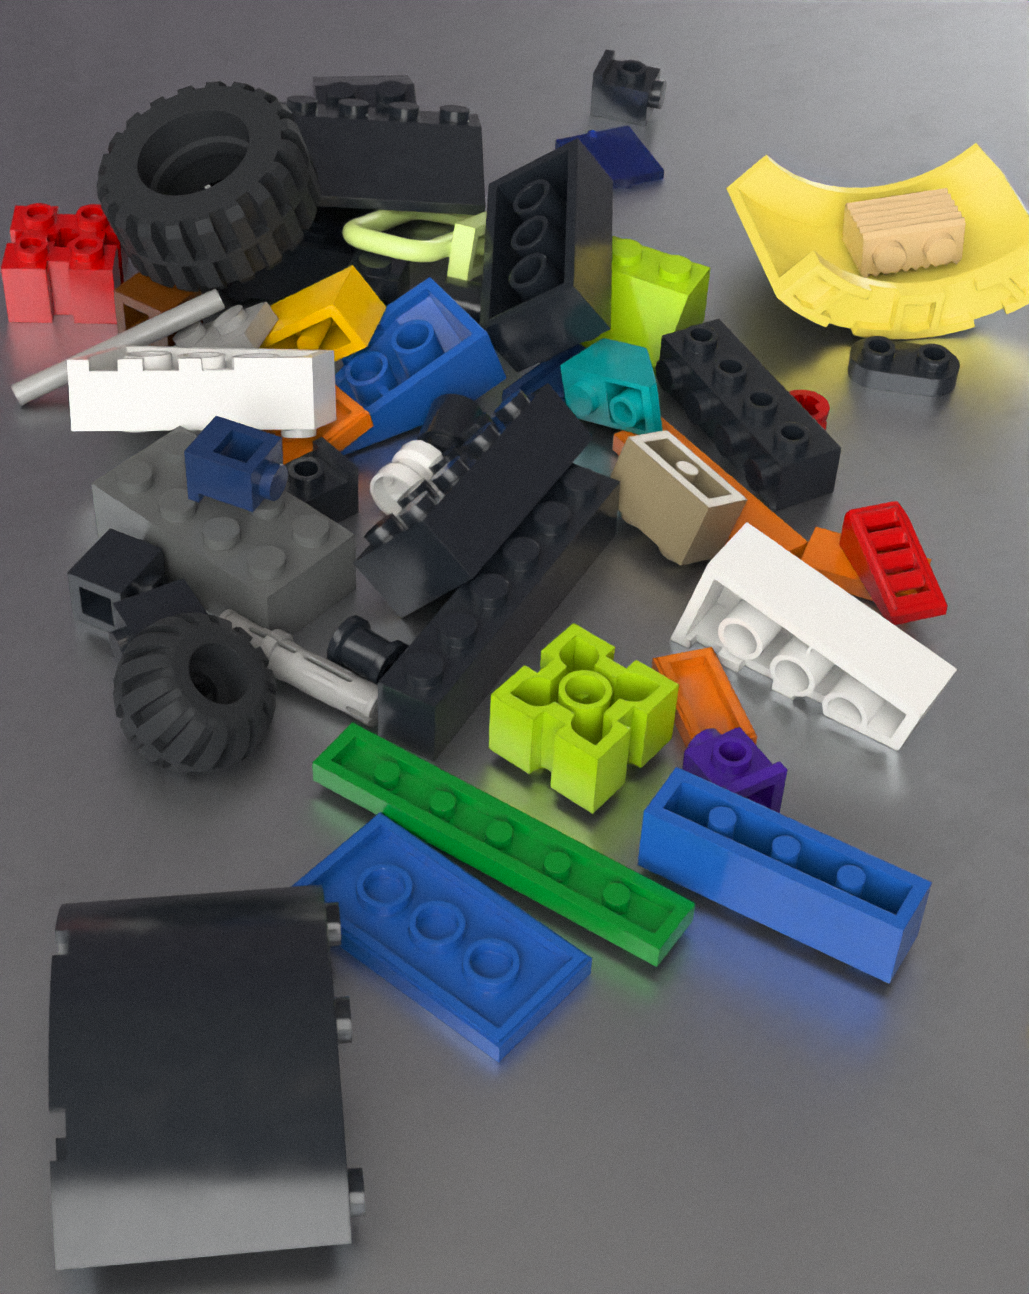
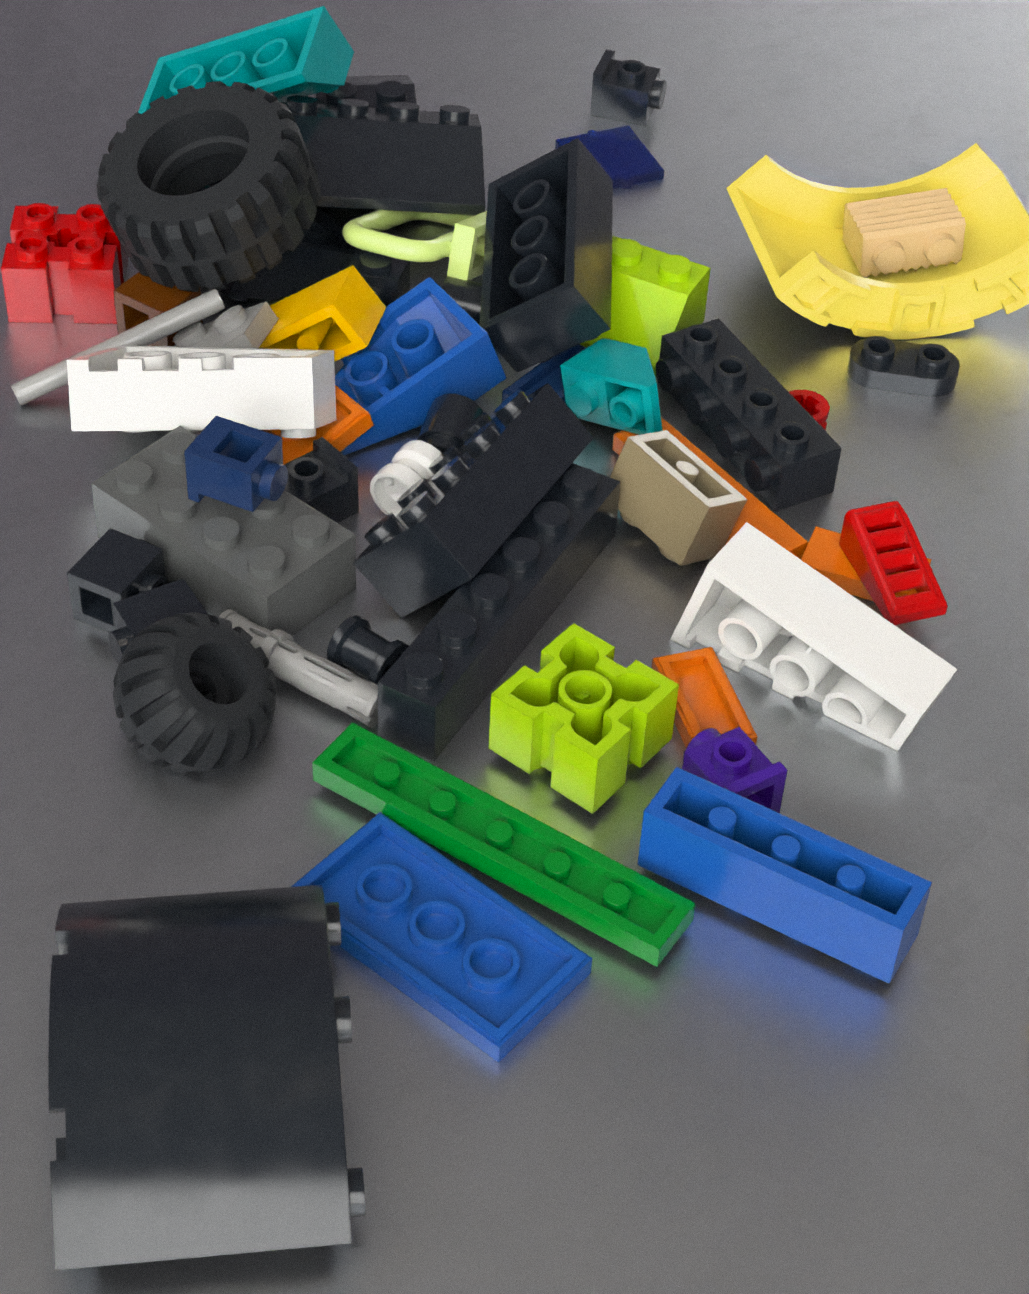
none -> teal slope [138,6,354,114]

